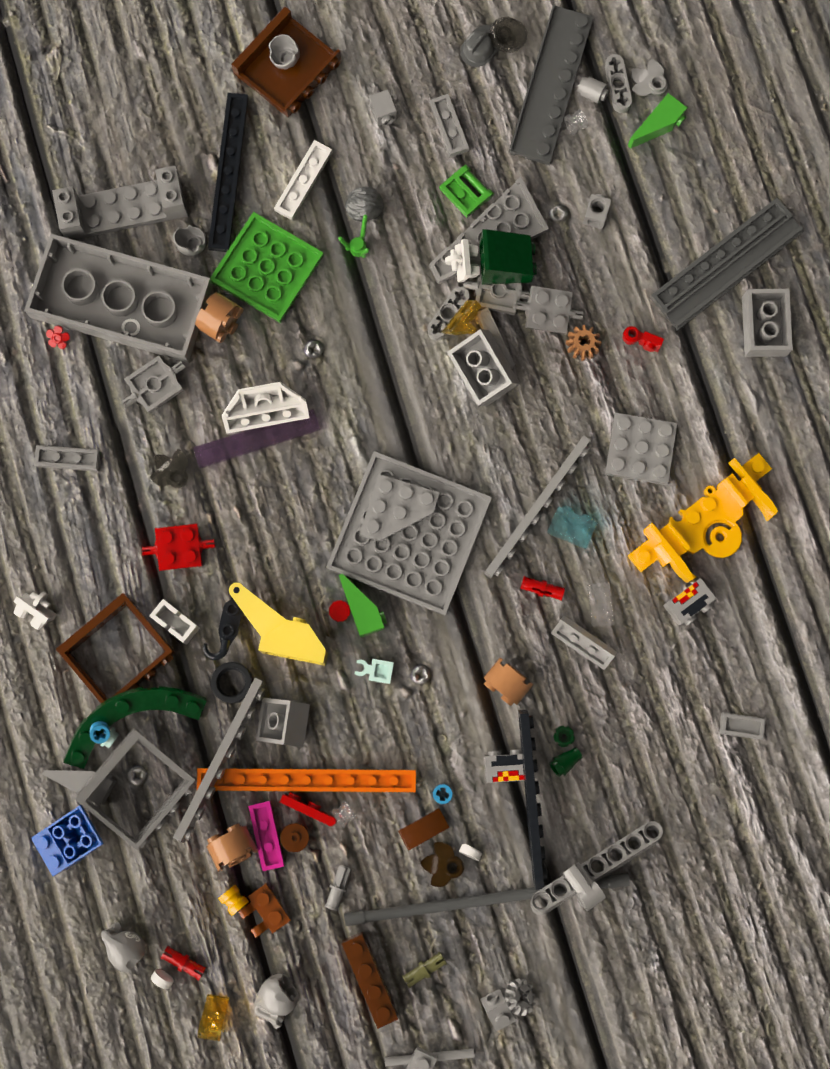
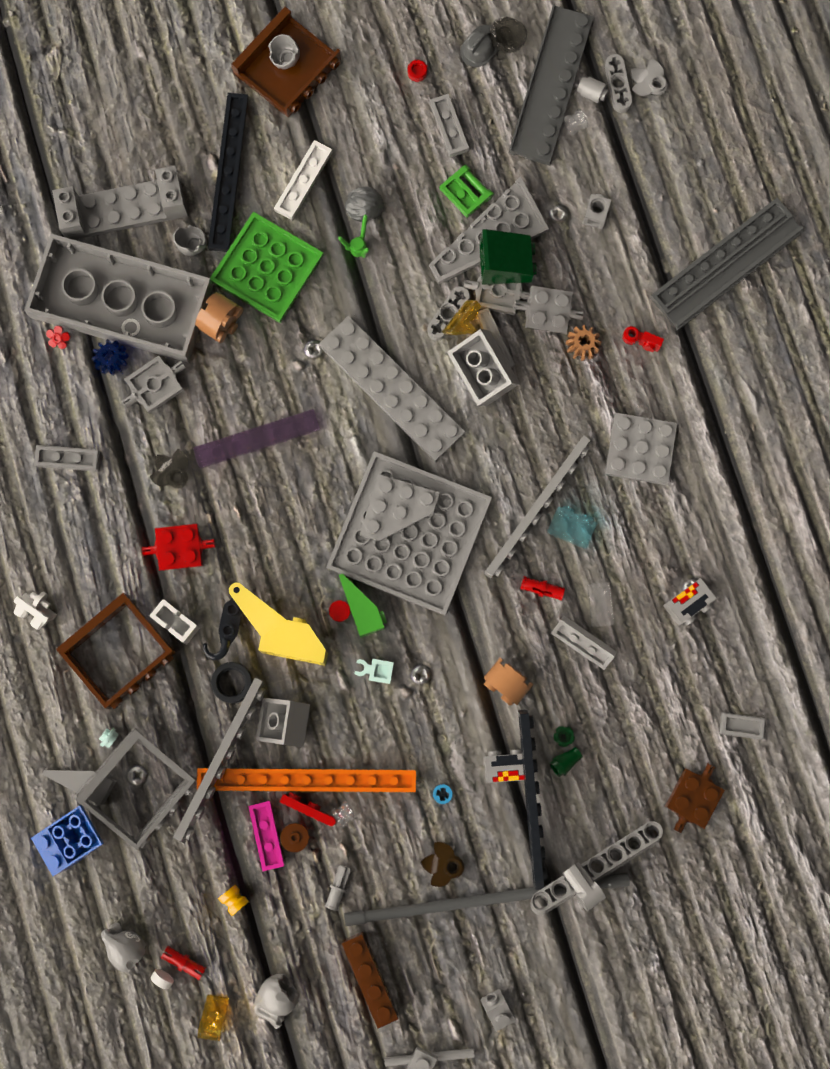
dark green plate [63,686,207,769] -> none
dark azure bush [90,721,110,744] -> none
medium nougat brick [207,823,258,872] -> none
white wedge [222,382,310,434] -> none
dark orange plate [238,883,291,938] -> none
light grey brick [369,89,397,126] -> none
reddish brown slope [398,808,450,850] -> none
olive pin [402,952,447,988] -> none
white hips [445,239,480,282] -> none
white tile [459,844,482,861] -> none
light grey gear [505,978,536,1016] -> none
bright green slope [628,93,688,148] -> none
yellow piece [628,453,778,583] -> none
light grey brick [742,289,793,357] -> none
none -> clear blue gear [92,339,129,376]
none -> light grey plate [319,316,465,462]
none -> red tile [407,60,428,82]
none -> reddish brown plate [665,763,725,834]

